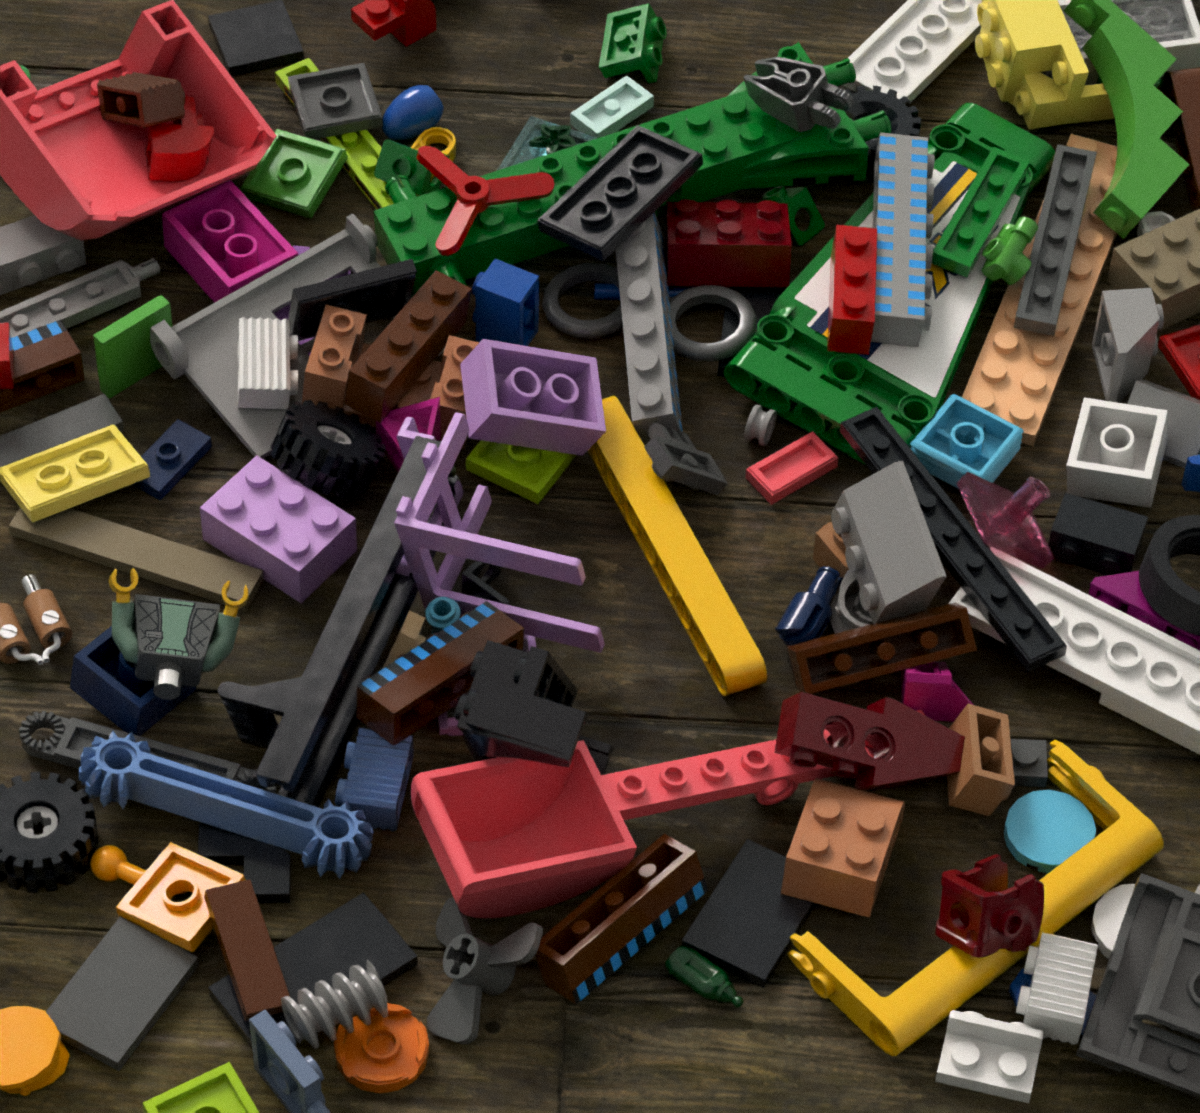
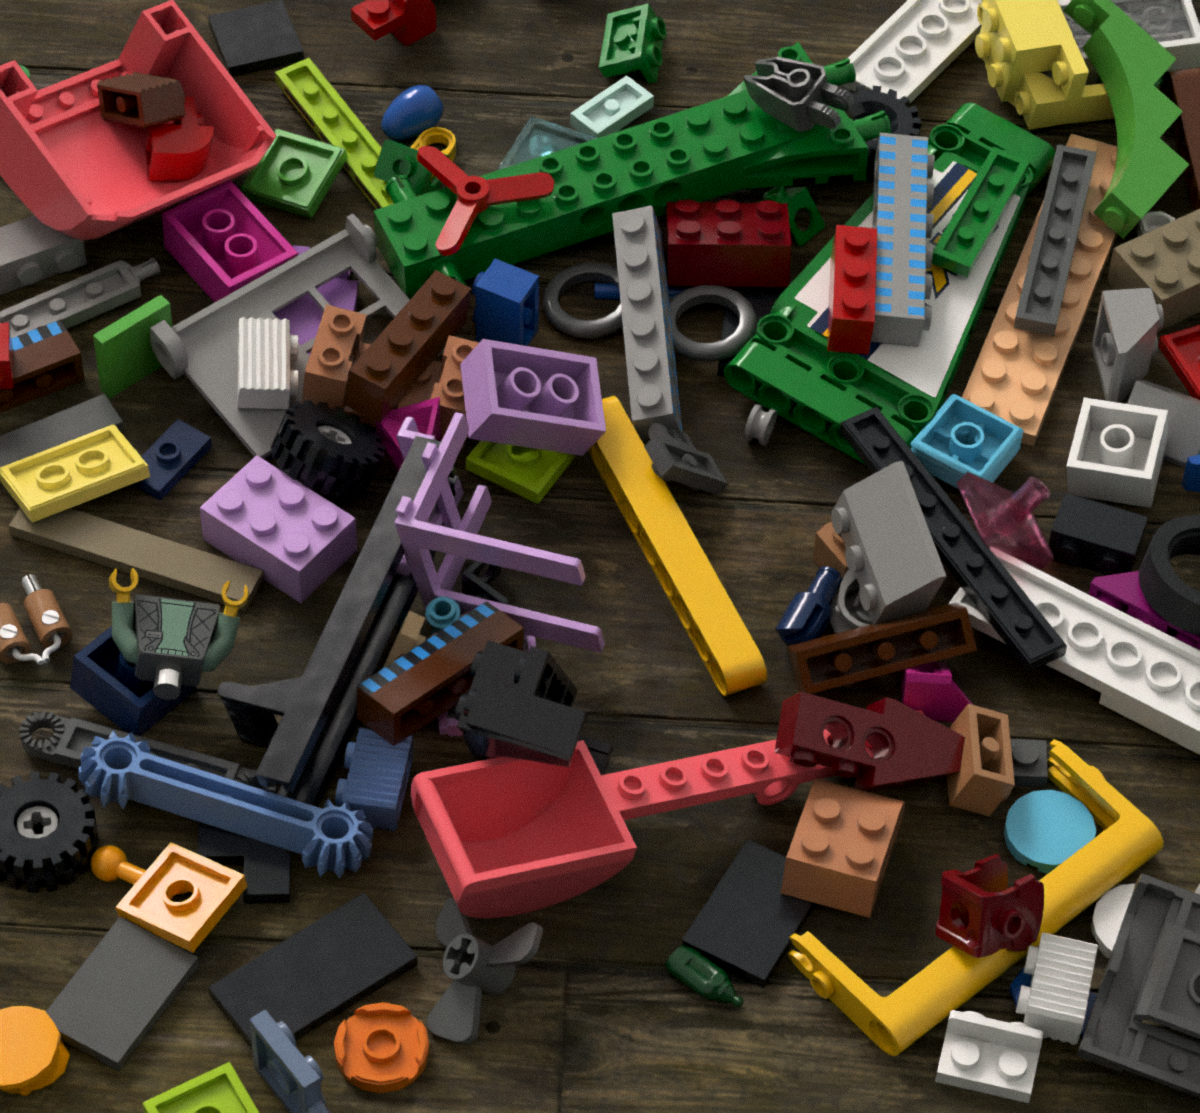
reddish brown tile [204,879,290,1021] -> none
light grey piece [281,959,389,1049] -> none
dark grey tile [288,63,383,139] -> none
black tile [288,259,417,341] -> none
dark green plant [529,124,577,155] -> none
reddish brown brick [535,833,708,1004] -> none
black tile [537,125,703,261] -> none
coral tile [745,431,839,505] -> none
bright green plate [981,217,1038,285] -> none

